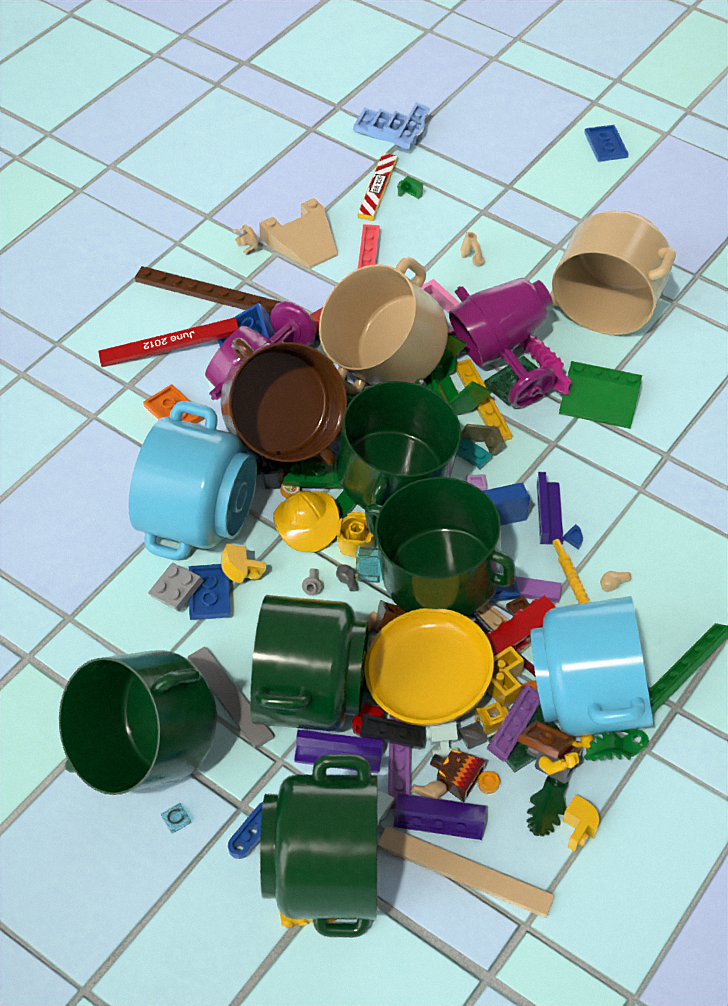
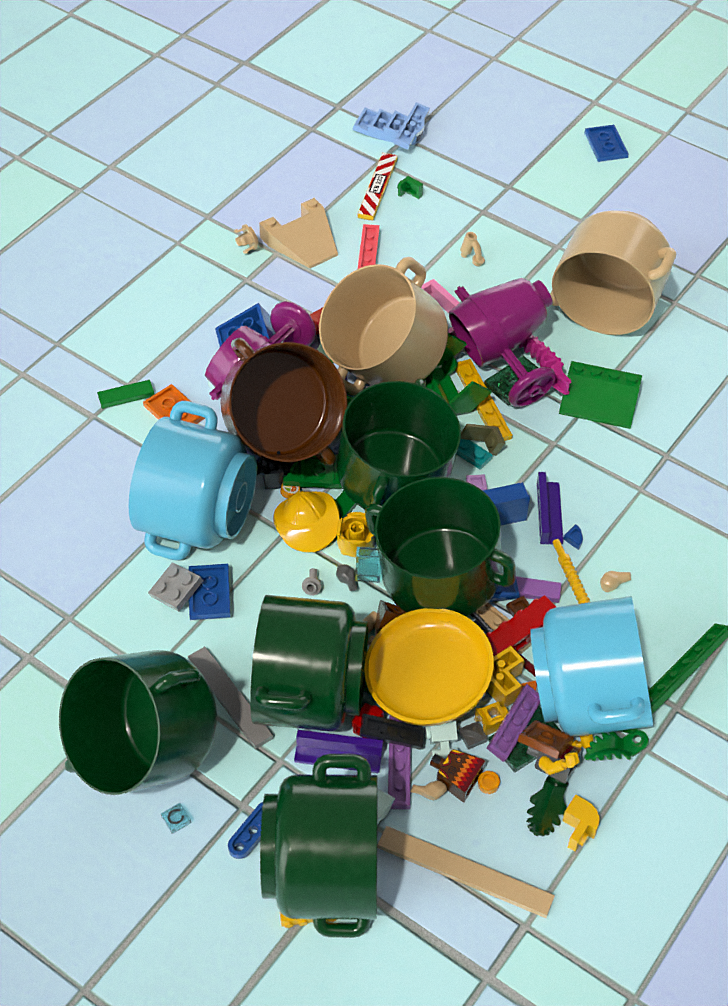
red tile [98,317,238,367] -> none
reddish brown plate [135,266,281,316] -> none
yellow brick [221,544,266,583] -> none
dark purple panel [393,793,486,840] -> none
none -> green tile [97,379,155,409]

